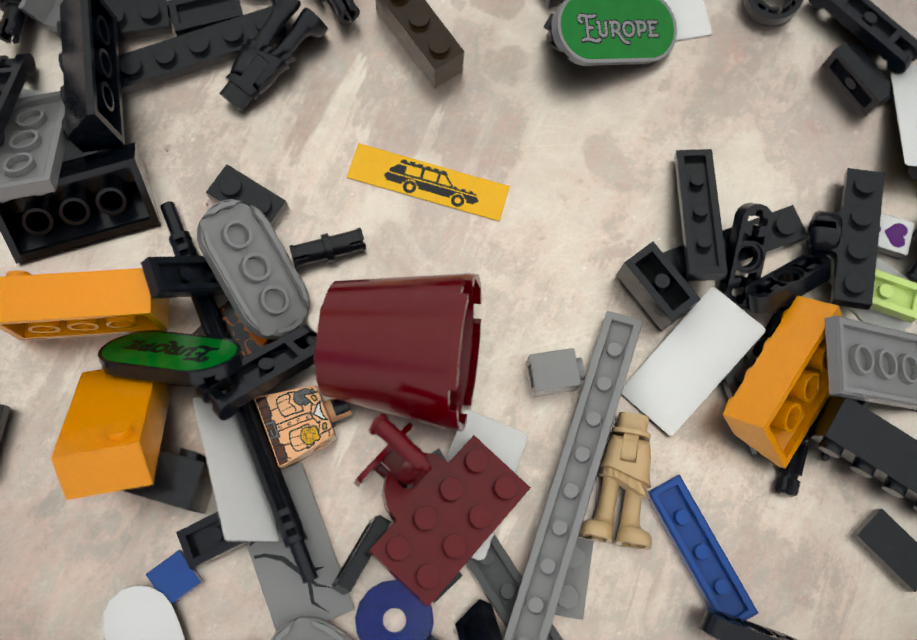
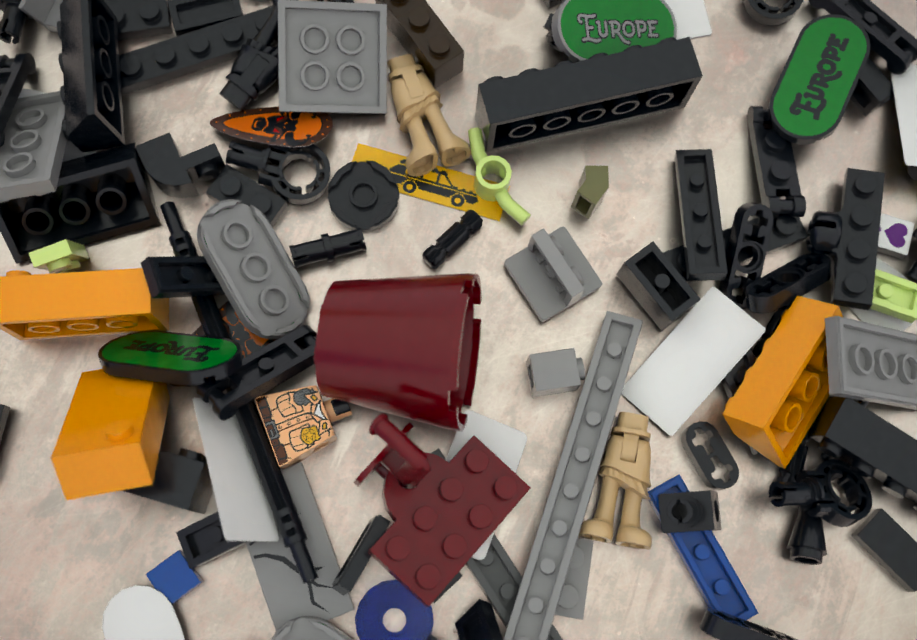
none -> yellowish green plate [28,239,90,273]
none -> black brick [135,132,225,198]
none -> sticker [210,106,333,147]
none -> black pin [226,141,330,205]
none -> light grey plate [277,0,387,114]
none -> black tile [328,160,400,232]
none -> tan piece [387,54,471,177]
none -> black axle [422,210,483,269]
none -> yellowish green piece [468,127,531,226]
none -> black brick [475,37,703,153]
none -> light grey bracket [504,226,602,322]
none -> olive piece [571,165,609,219]
none -> black bracket [658,490,721,533]
none -> black beam [682,421,739,490]
none -> black plate [747,106,806,218]
none -> green tile [768,14,870,145]
none -> black pin [769,459,872,527]
none -> black cone [787,506,827,565]

